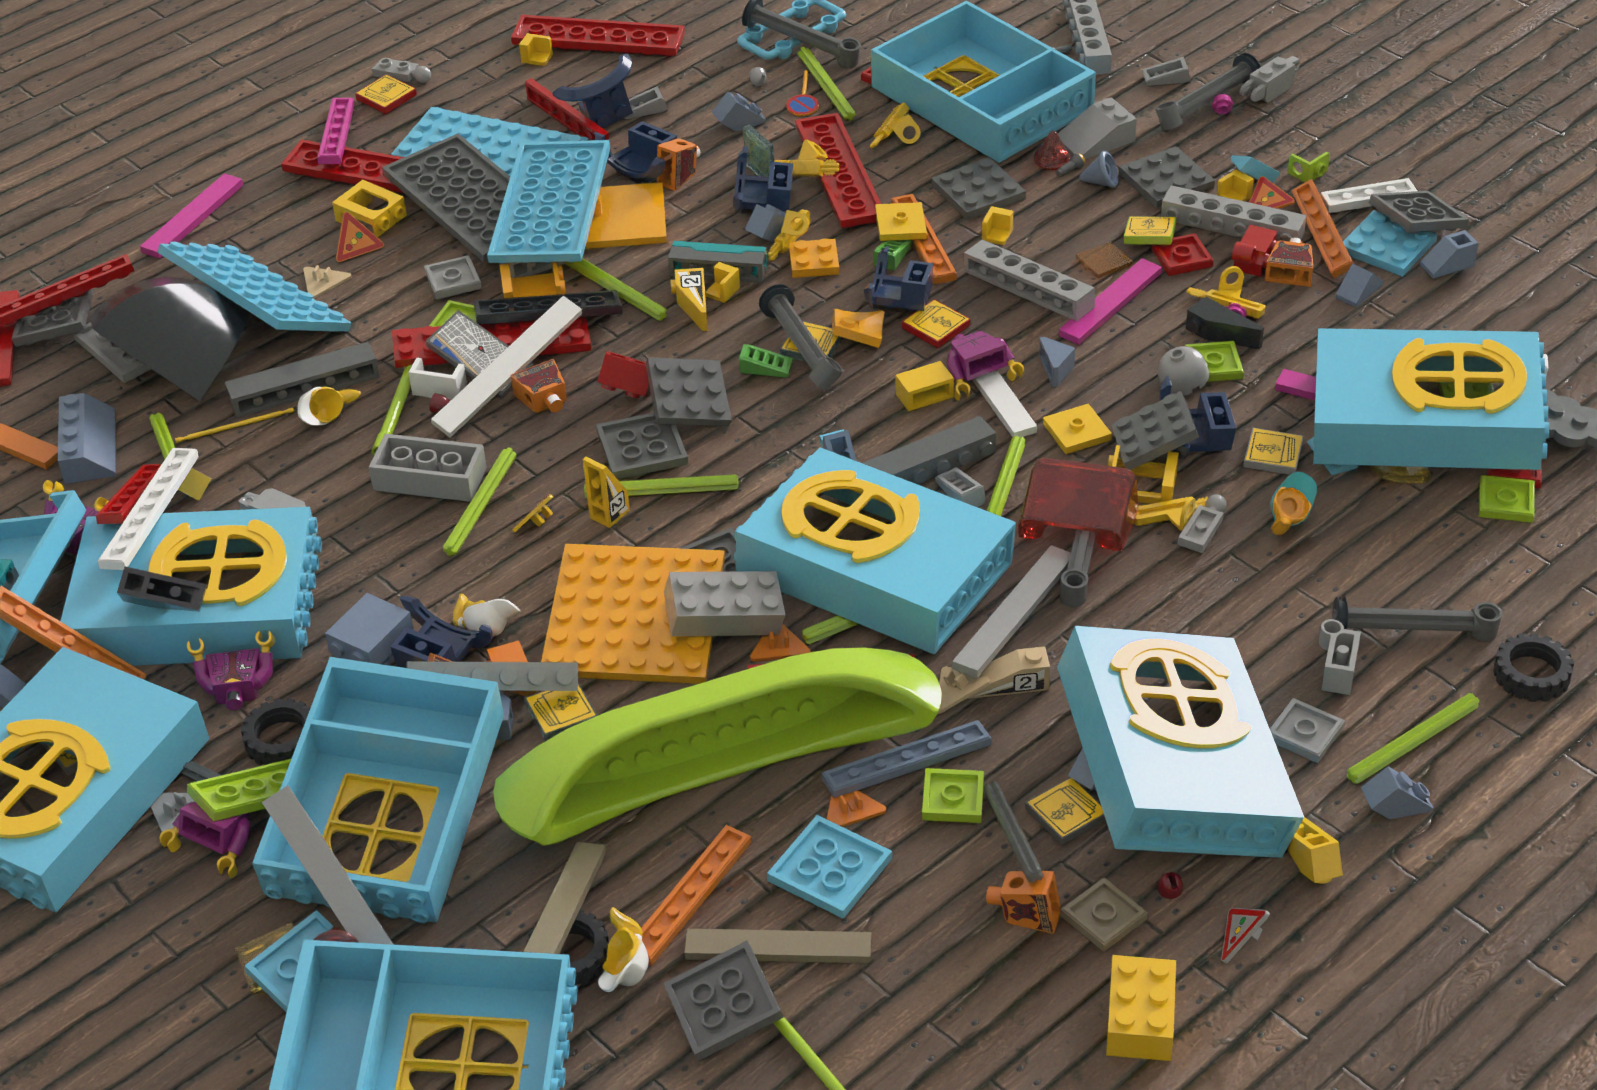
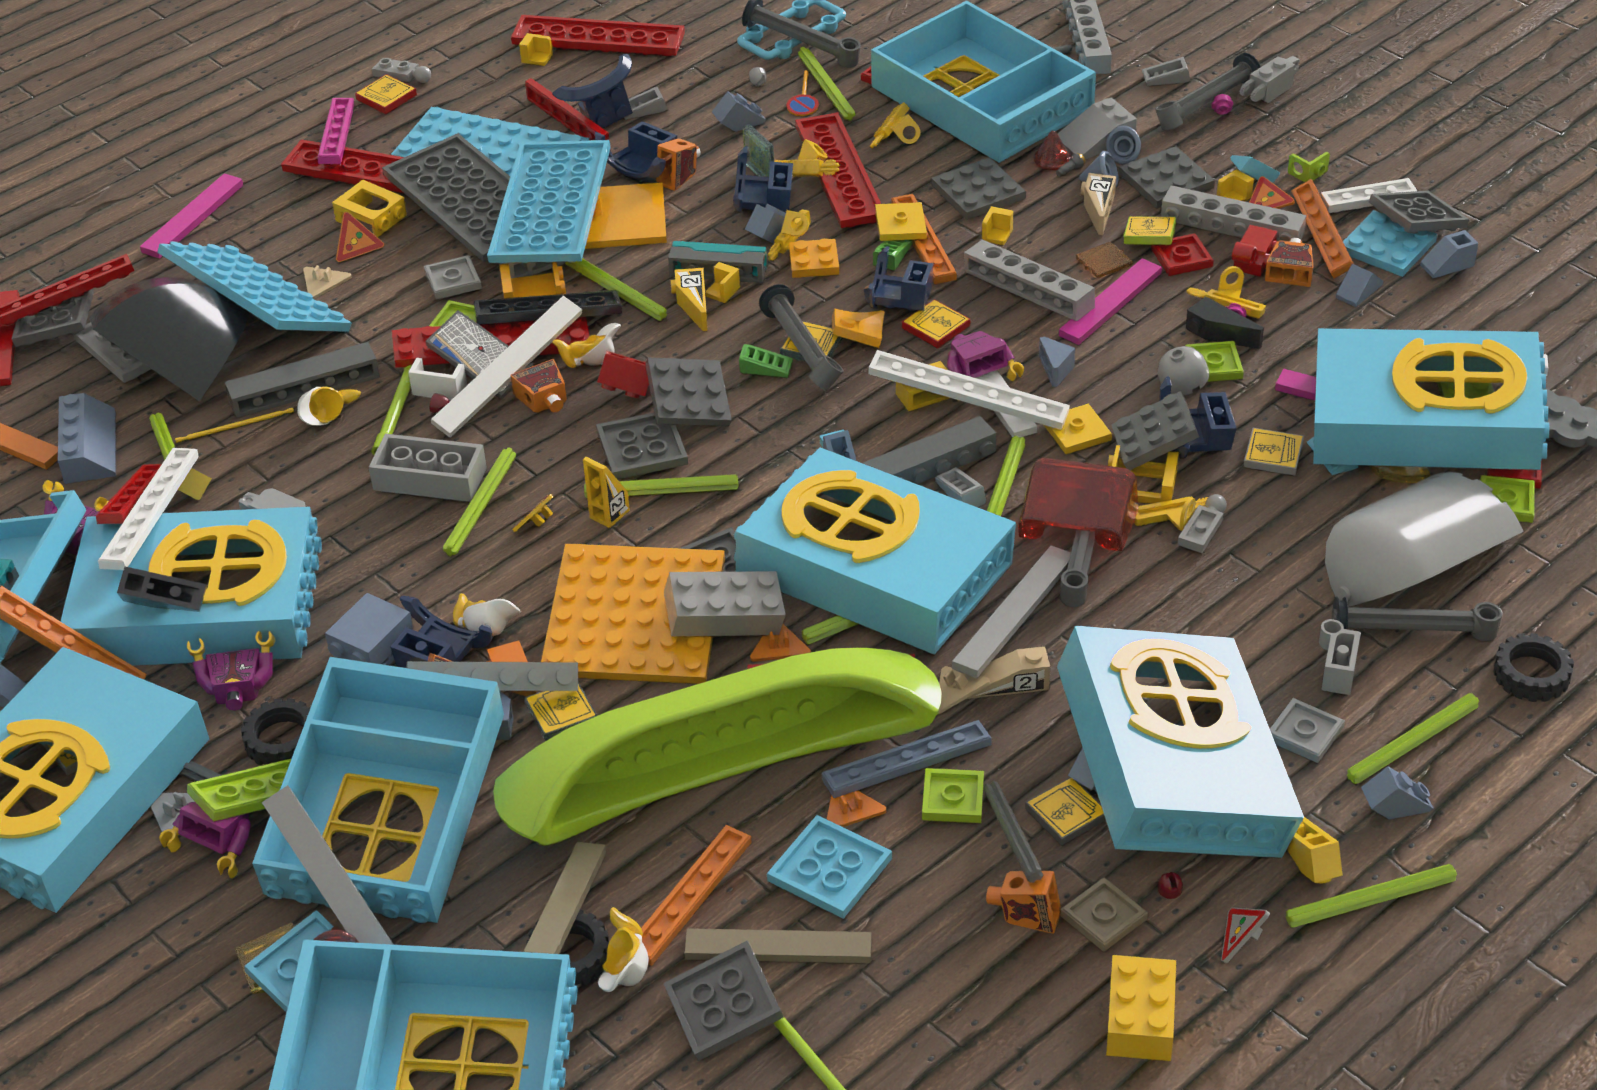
light orange hair [1270,472,1317,536] -> none
none -> hair [552,323,621,368]
none -> white plate [868,350,1070,430]
none -> tan slope [1081,173,1116,235]
none -> sand blue hat [1106,126,1141,165]
none -> lime axle [1285,864,1457,928]
none -> light grey panel [1325,472,1523,607]

